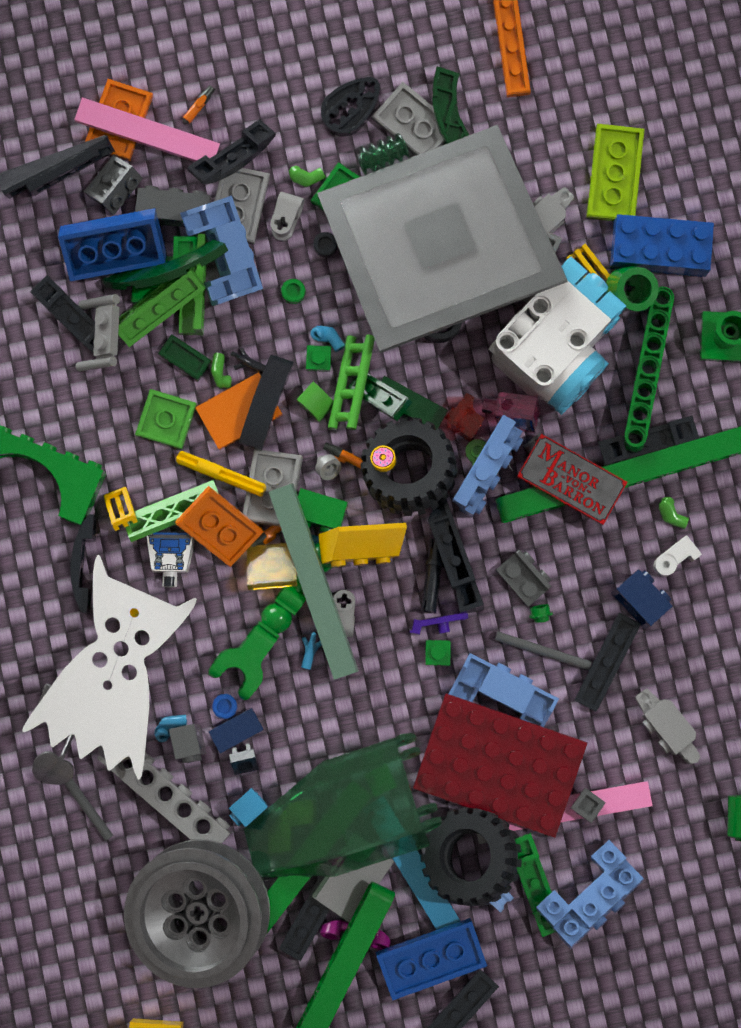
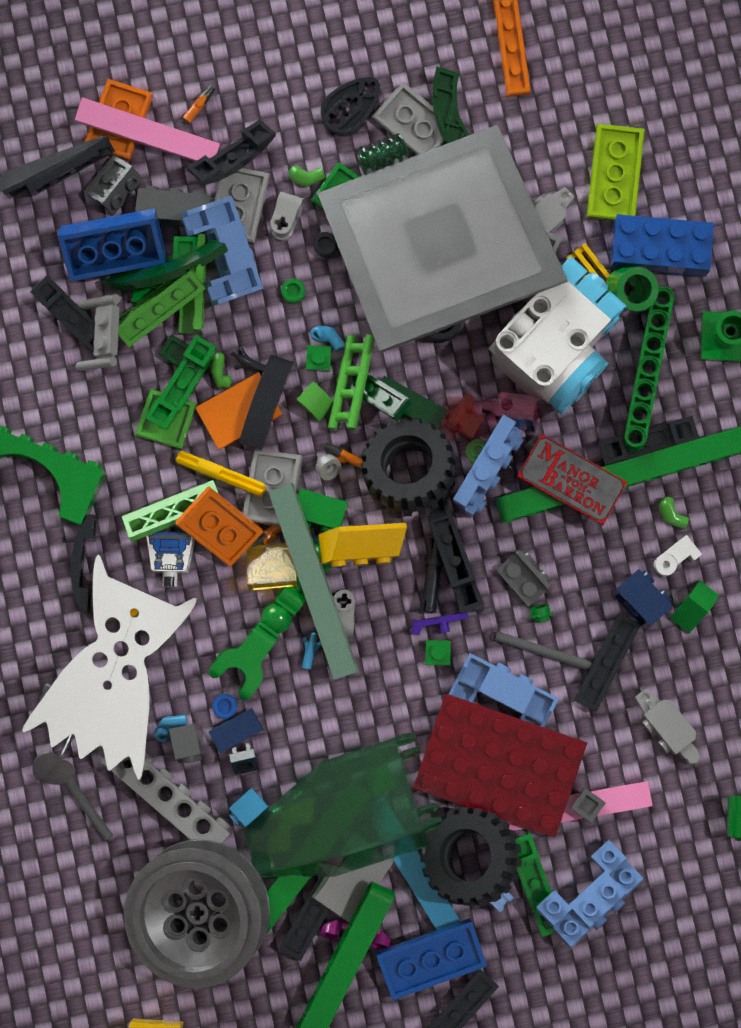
yellow tile [103,487,138,531] -> none
tile [370,445,396,472] -> none
none -> green slope [145,335,217,430]
none -> green slope [669,580,719,634]

